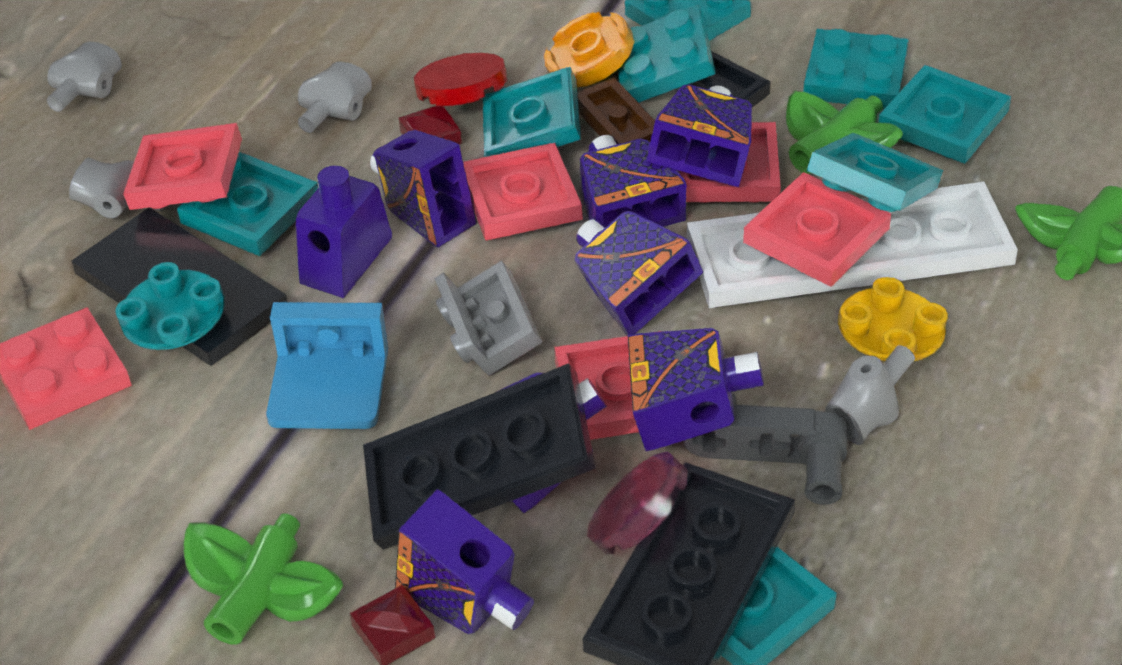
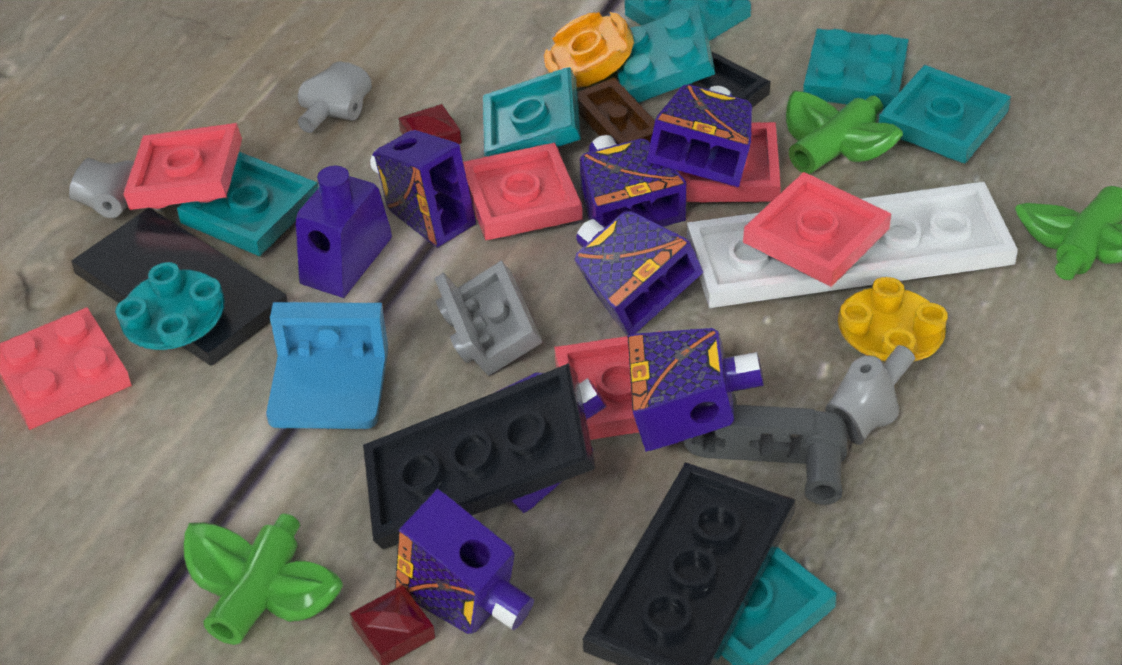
light grey piece [47,42,122,112] -> none
red tile [414,52,508,106] -> none
clear pink tile [587,452,687,555] -> none
teal plate [807,133,944,212] -> none

